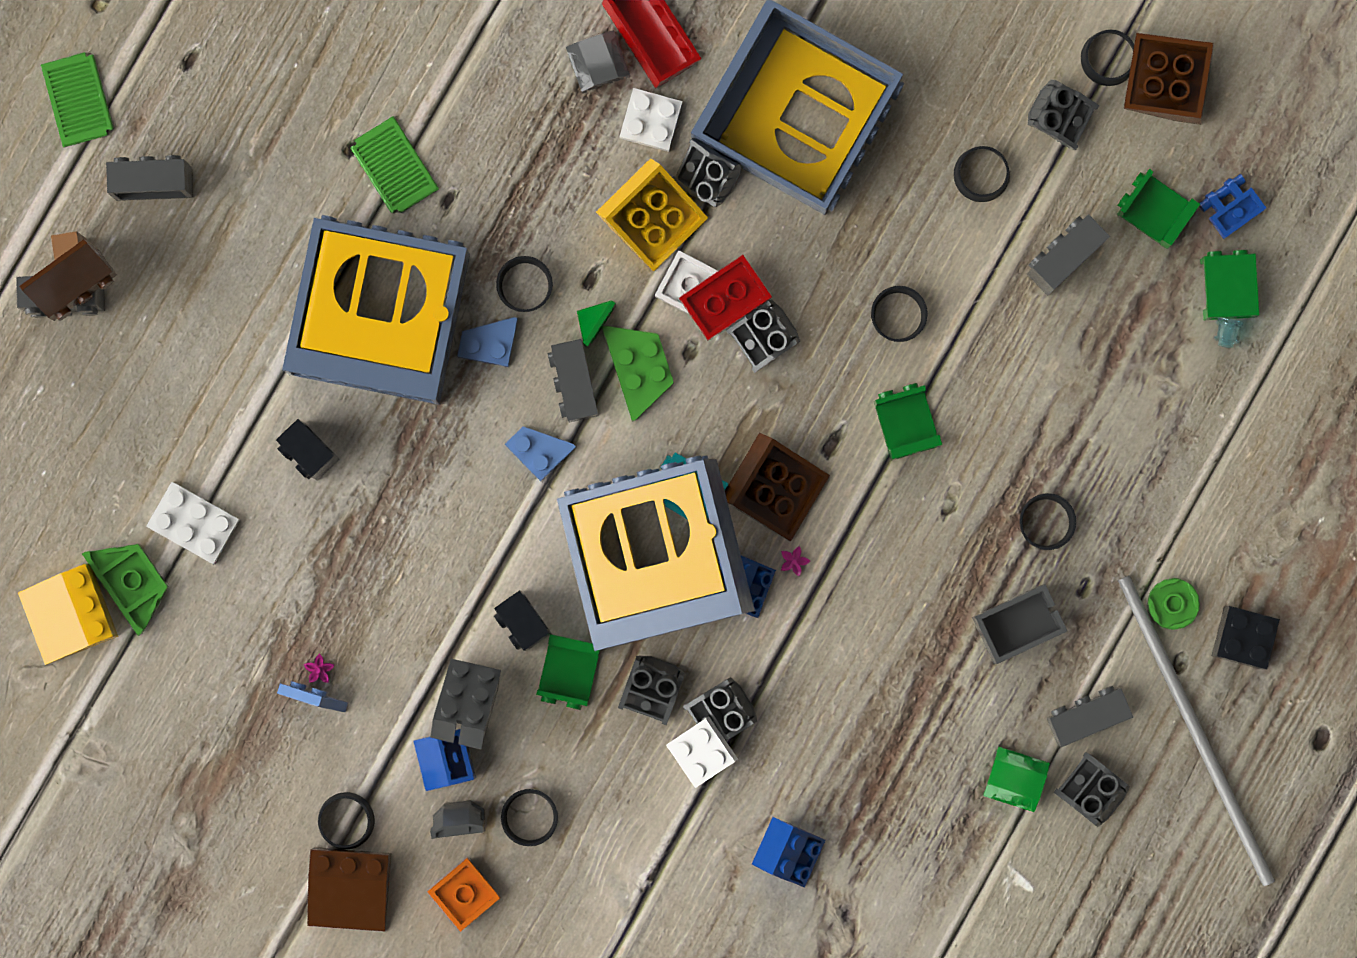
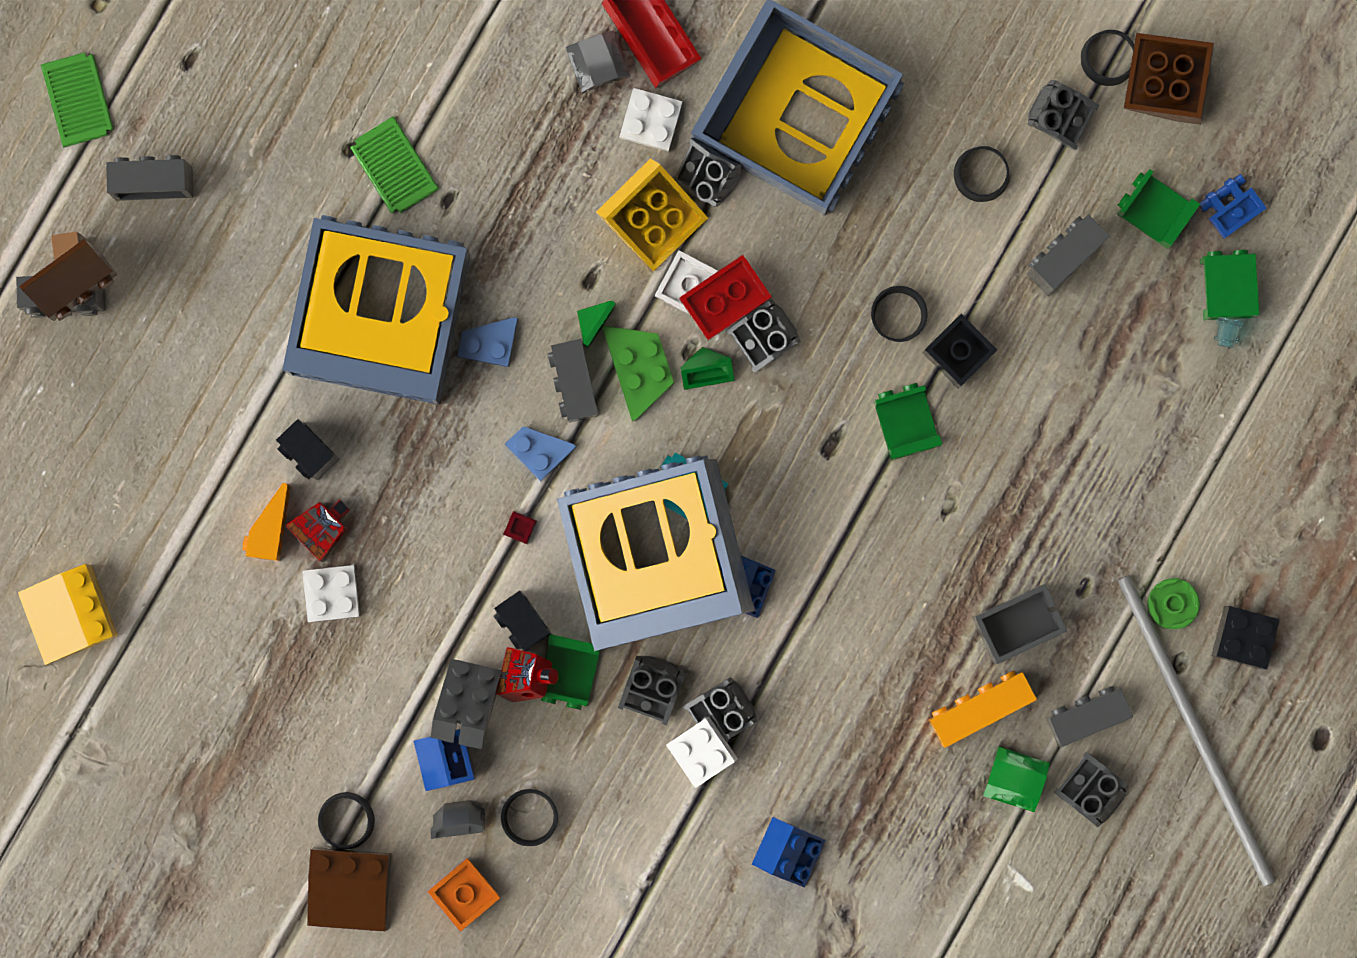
bright green wing [82,544,169,636] -> none
white plate [146,482,240,565] -> none
medium blue wing [277,681,348,712] -> none
dark pink plant [303,653,335,683] -> none
black tyre [496,256,553,312] -> none
reddish brown slope [725,433,830,541] -> none
dark pink plant [781,546,810,576] -> none
black tyre [1020,493,1076,550] -> none
none -> light orange slope [242,483,291,561]
none -> torso [286,499,350,562]
none -> white plate [302,565,360,622]
none -> red torso [496,647,558,702]
none -> dark red tile [503,511,537,544]
none -> green slope [680,347,735,390]
none -> black brick [922,314,997,389]
none -> light orange brick [929,670,1037,748]

